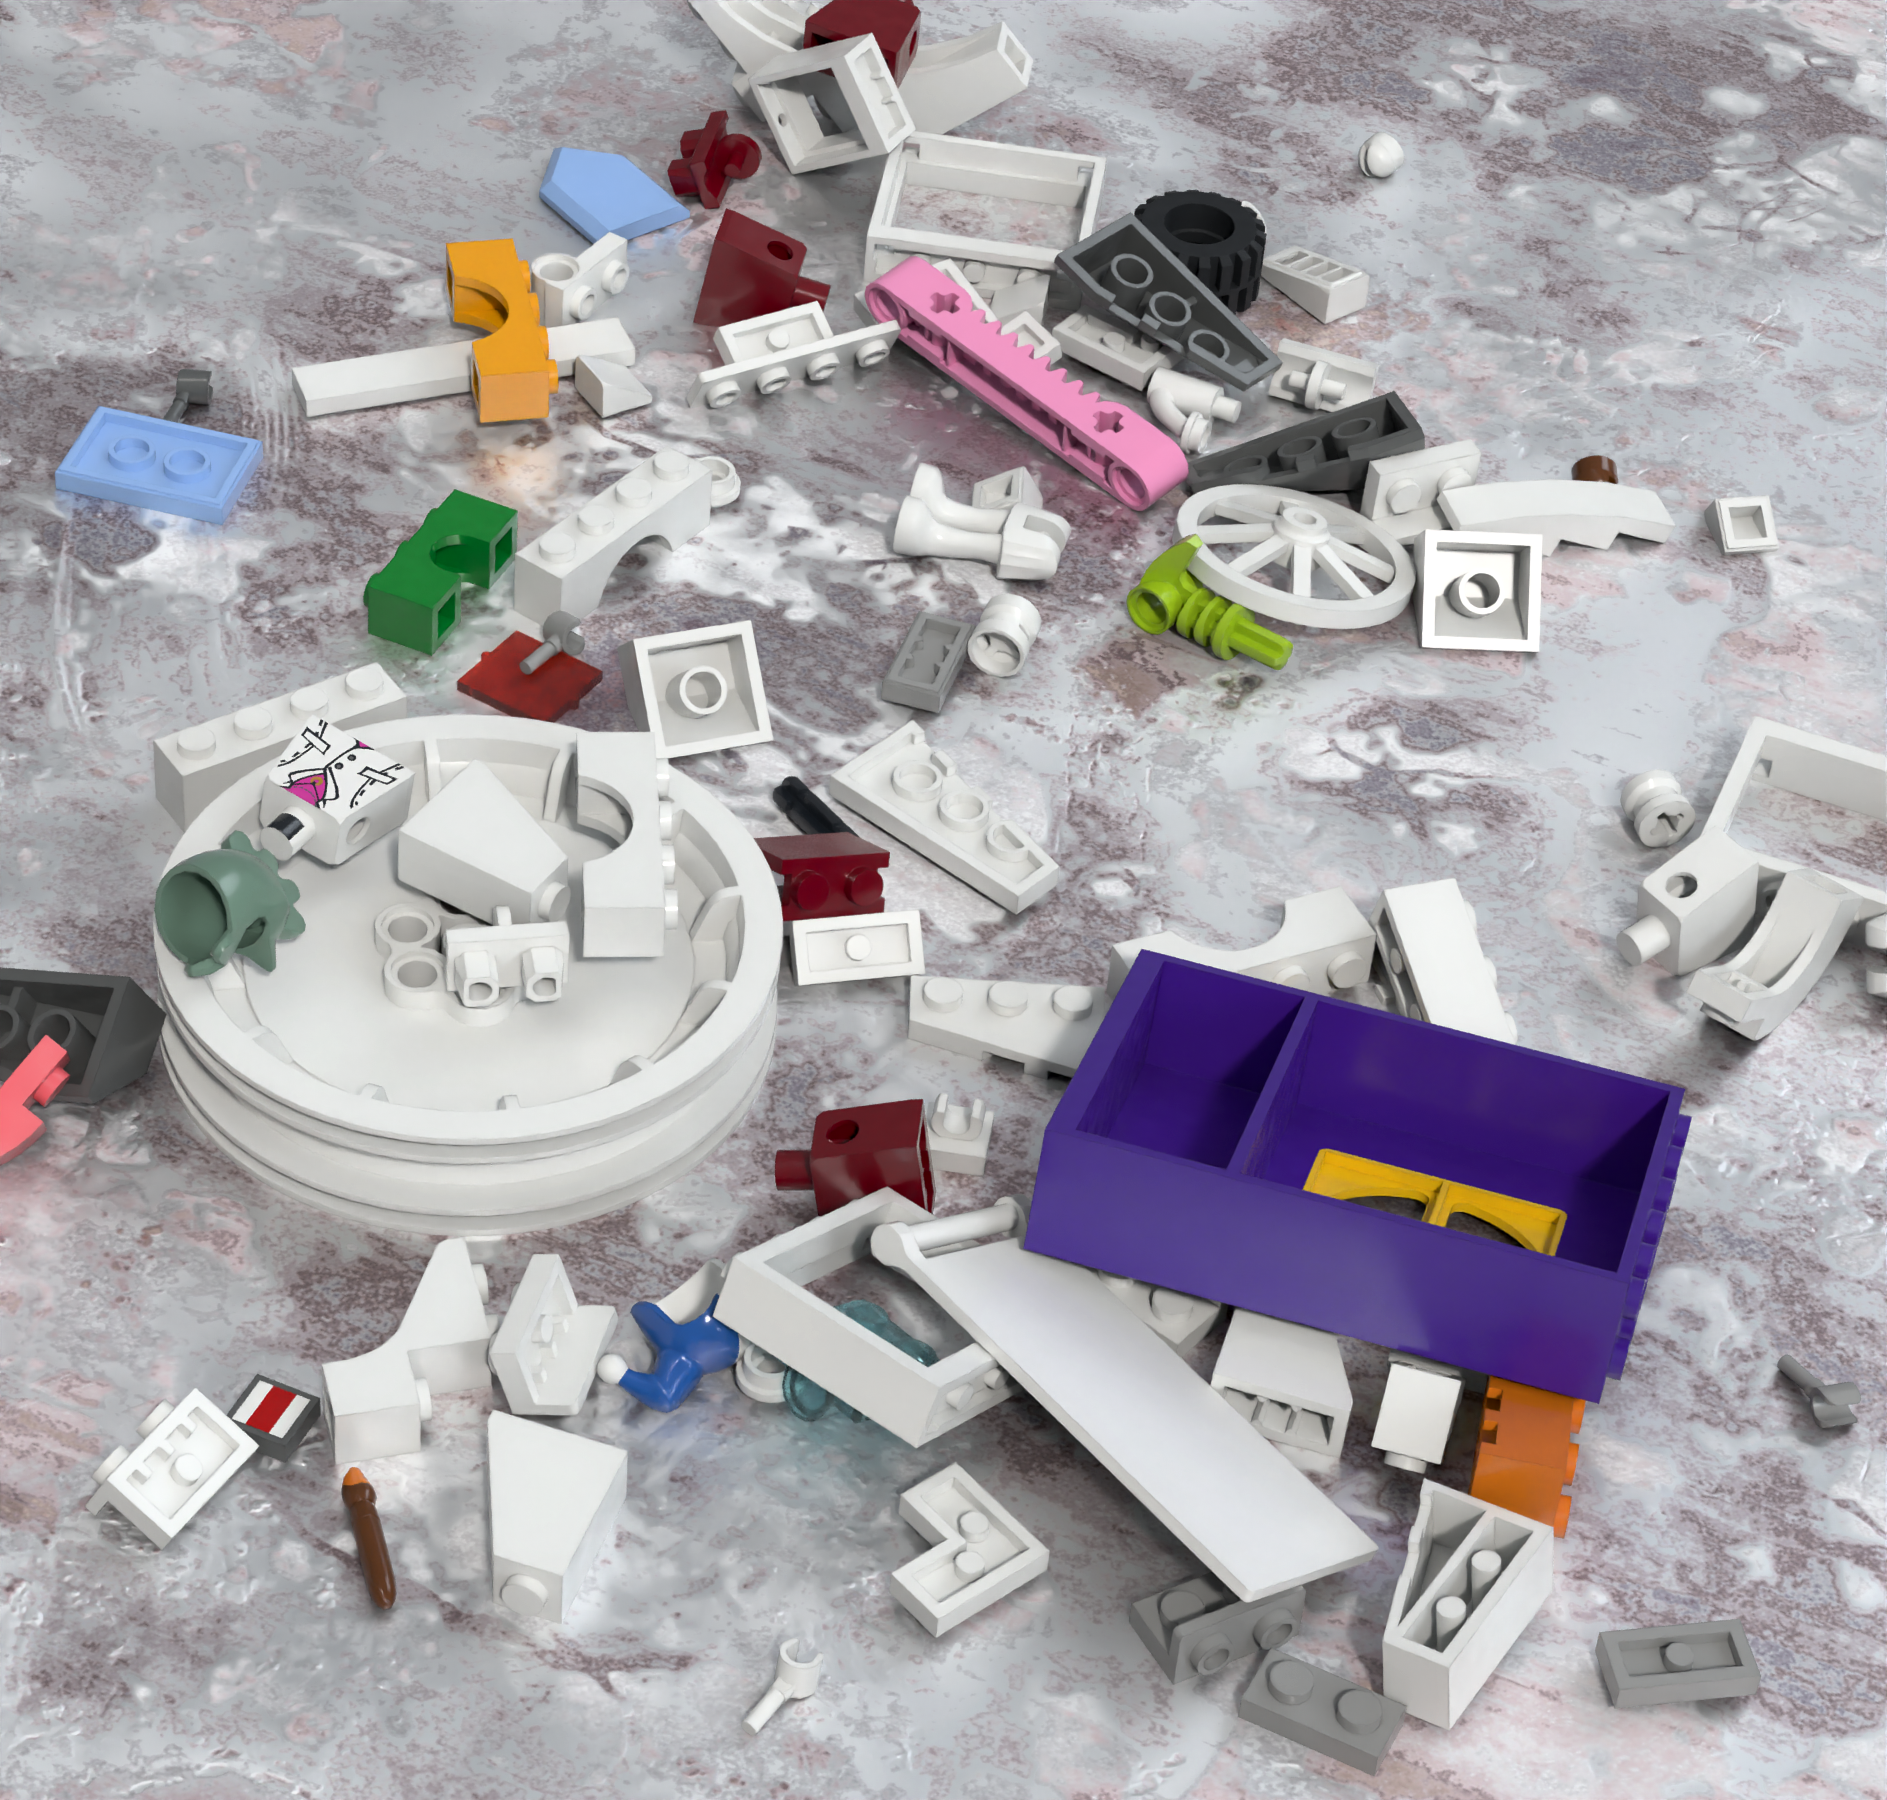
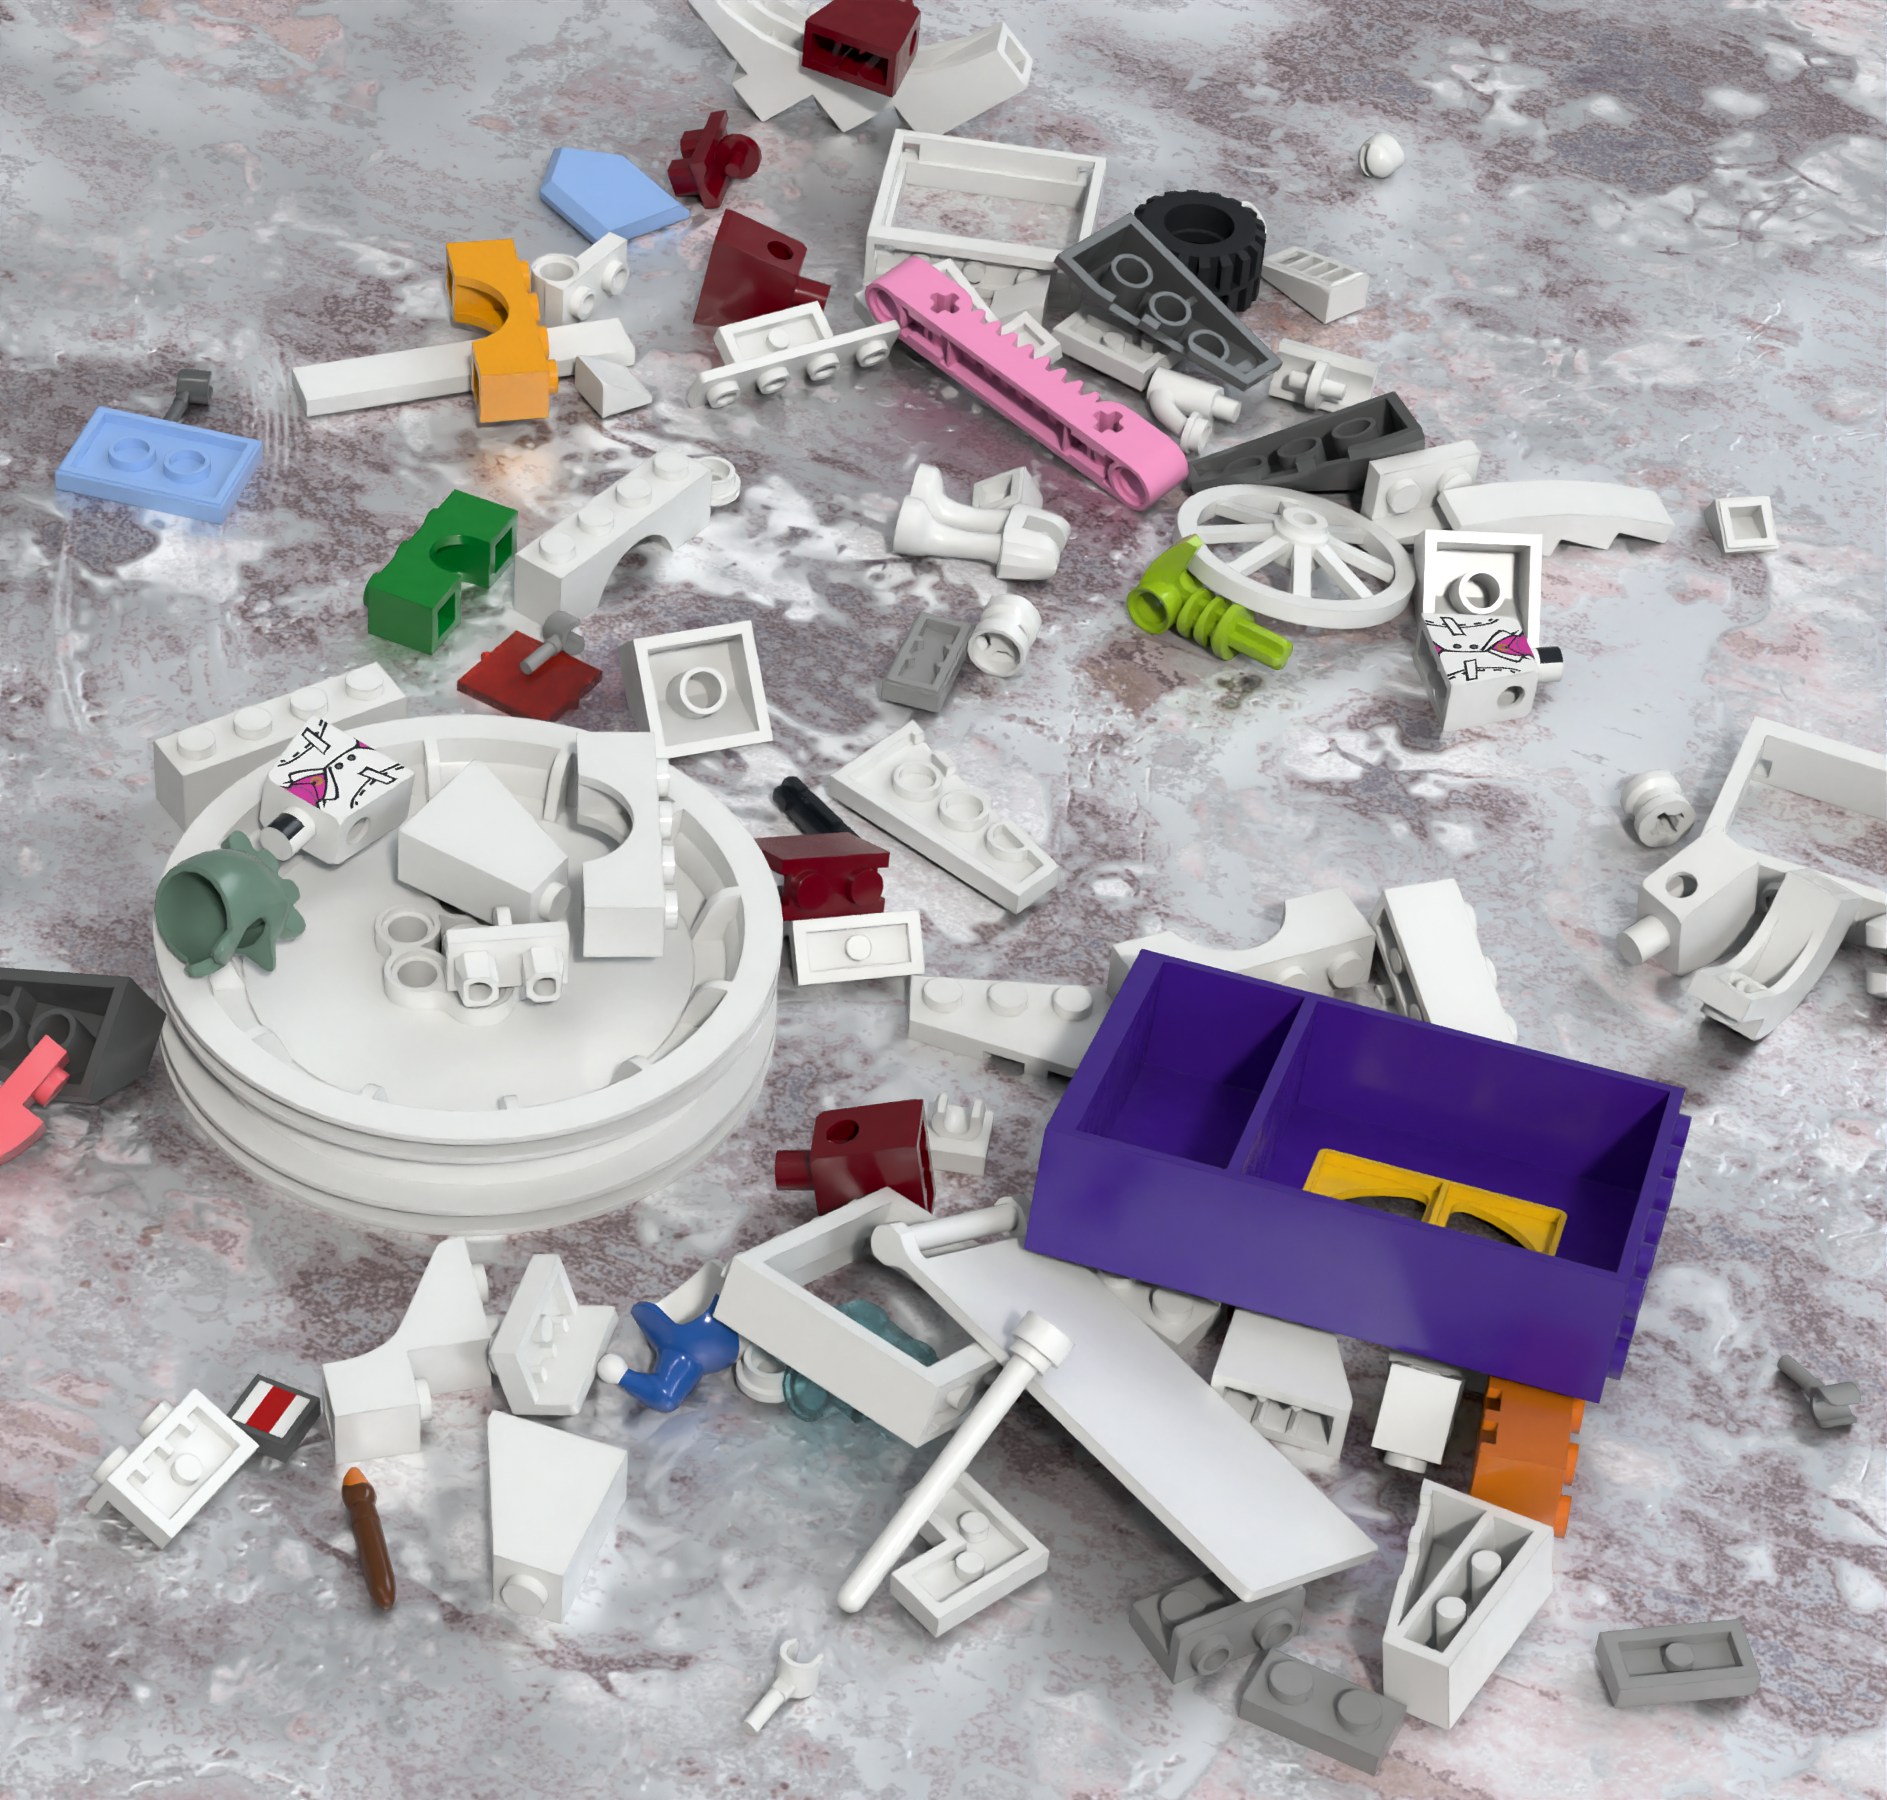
white window [748,33,916,175] -> none
reddish brown hinge [1571,455,1618,484] -> none
none -> white piece [837,1310,1075,1613]
none -> white torso [1413,613,1563,732]

